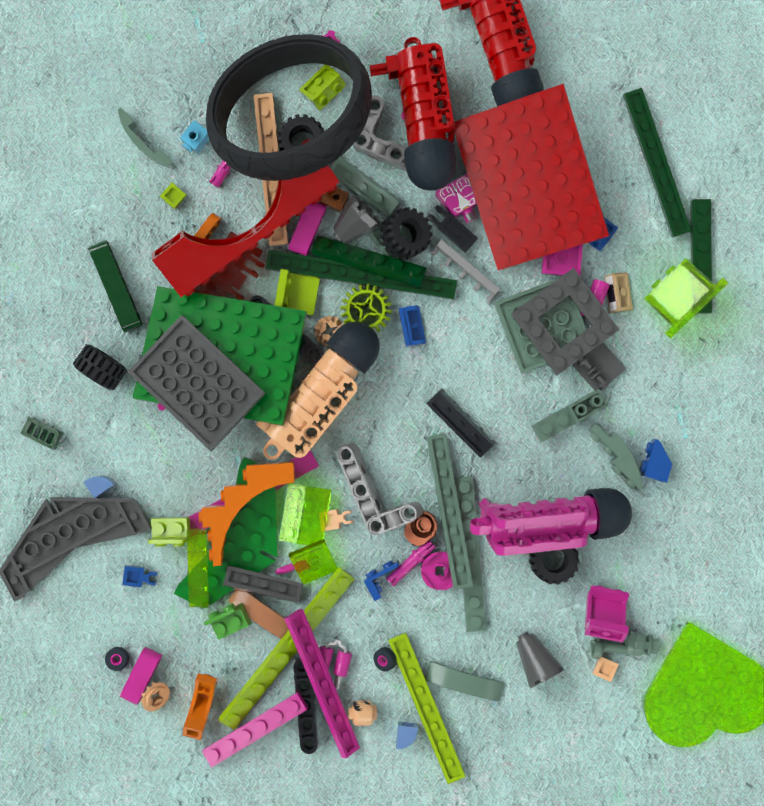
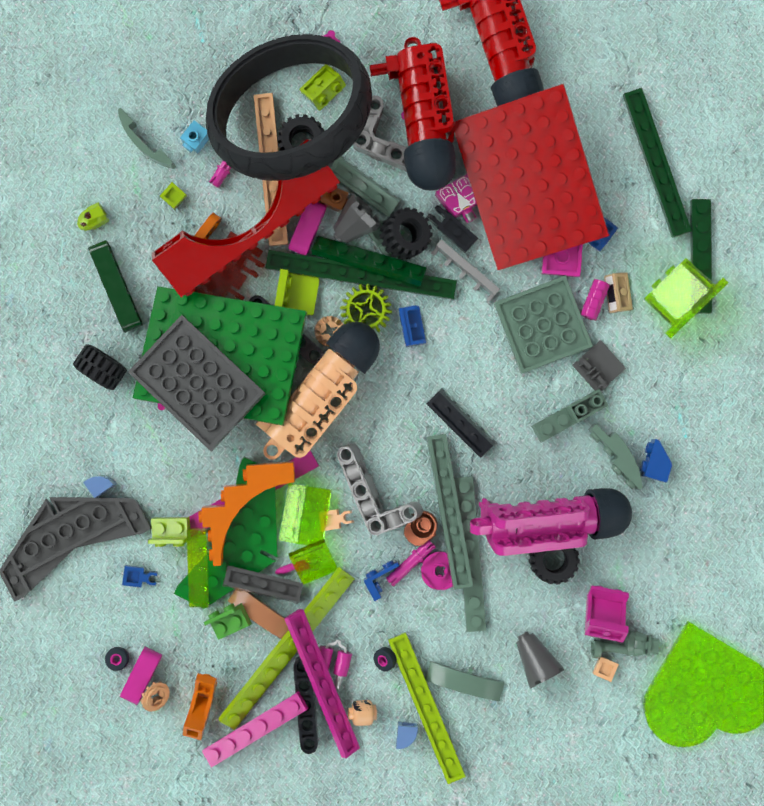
dark green slope [20,416,64,450] -> none
dark grey plate [511,268,620,376] -> none
none -> lime rock [77,202,109,231]

